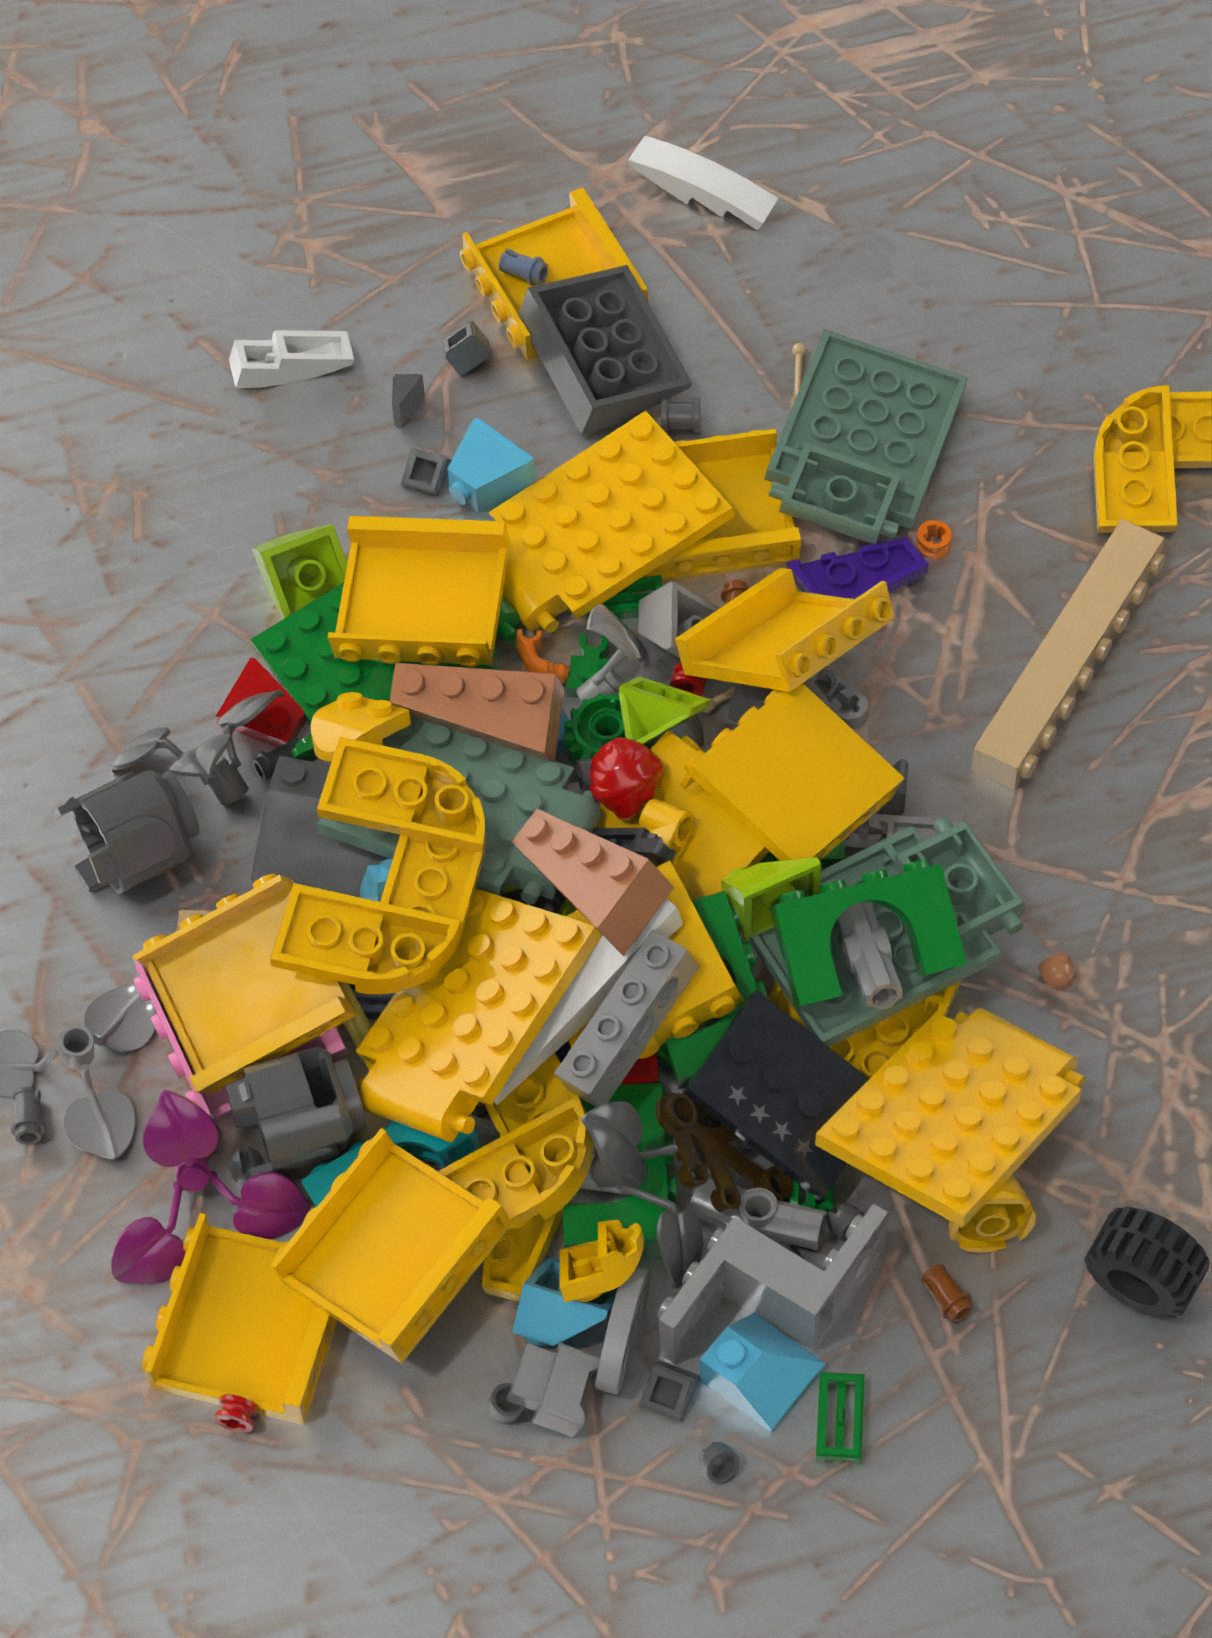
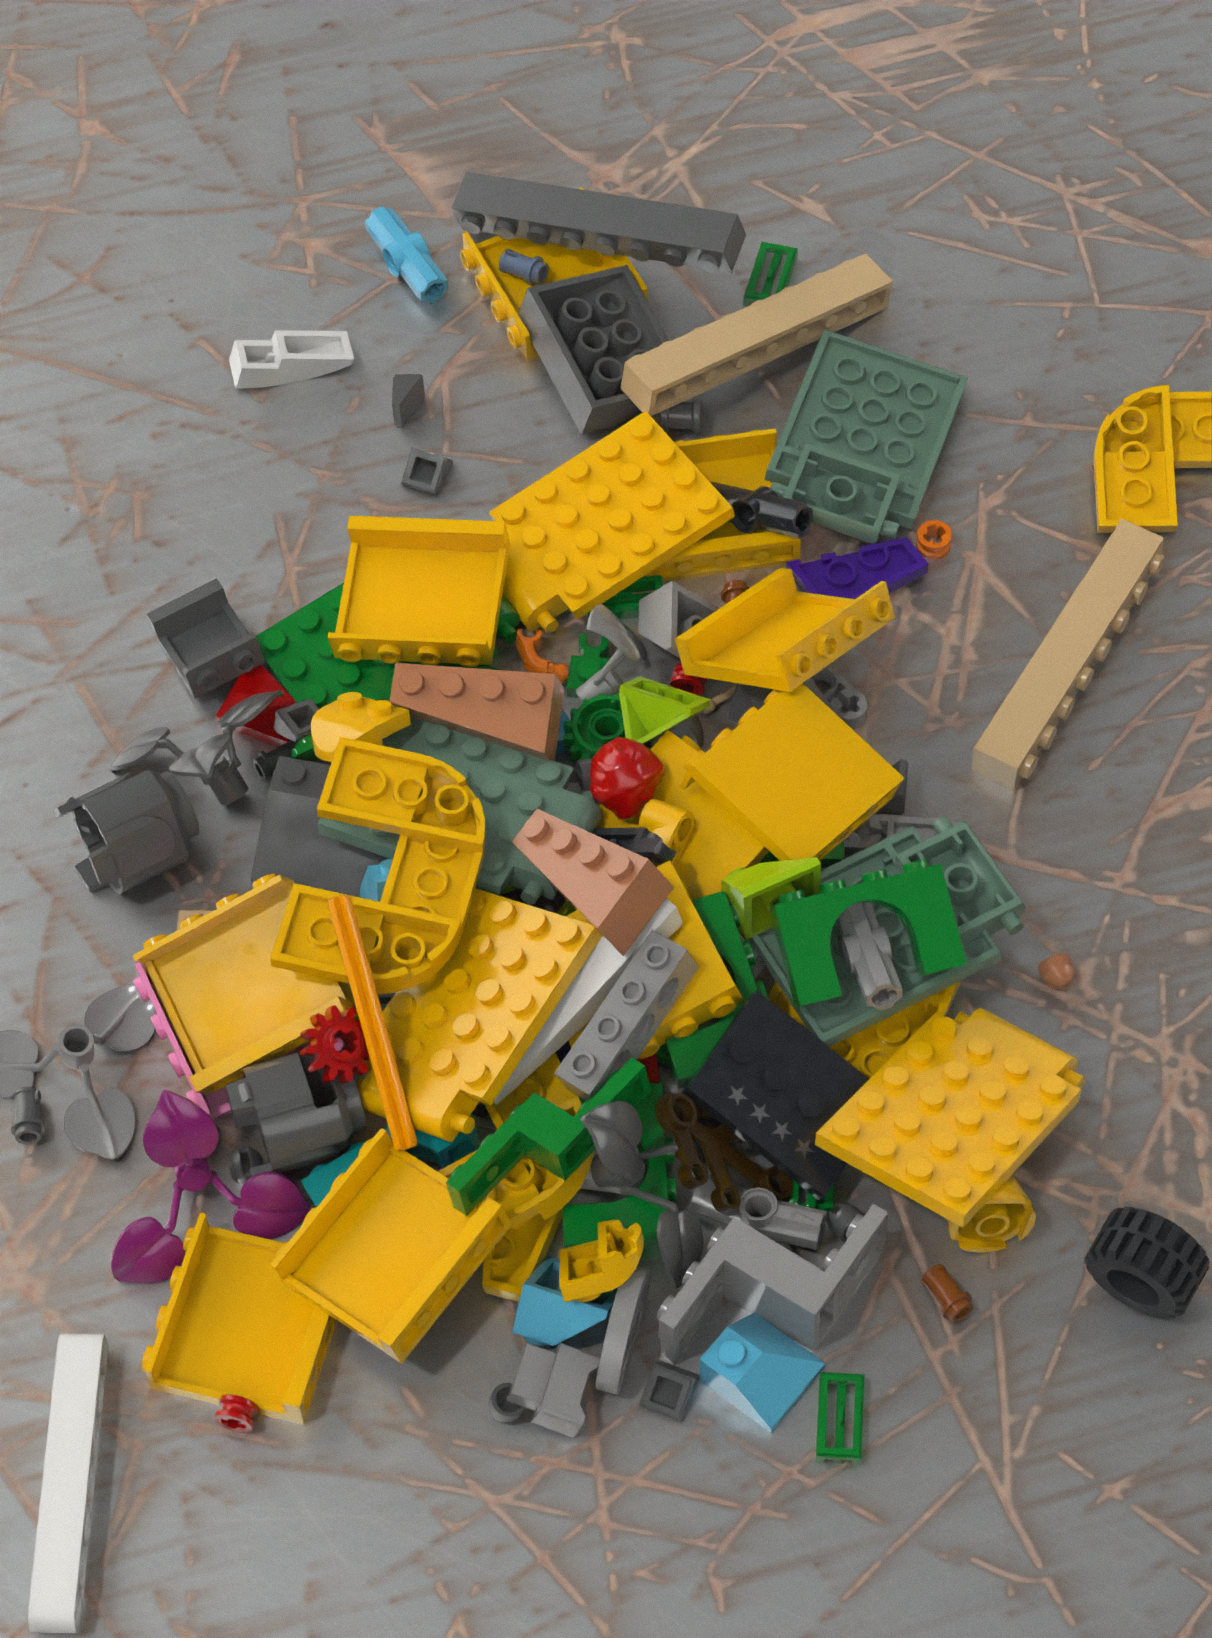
lime slope [252,524,347,619] -> none
dark grey slope [443,321,491,375] -> none
medium azure slope [447,417,536,513] -> none
white slope [626,135,779,231] -> none
dark grey hinge [699,1442,740,1483] -> none
tan hinge [790,343,807,408] -> none
none -> white beam [28,1334,108,1633]
none -> dark grey panel [146,578,265,699]
none -> dark grey slope [274,698,319,742]
none -> red gear [300,1005,370,1084]
none -> light orange axle [328,895,418,1151]
none -> medium azure piece [365,206,448,304]
none -> green bracket [446,1057,651,1216]
none -> dark grey brick [451,172,746,273]
none -> tan brick [621,253,893,416]
none -> black piece [710,482,813,538]
none -> green tile [743,242,798,306]

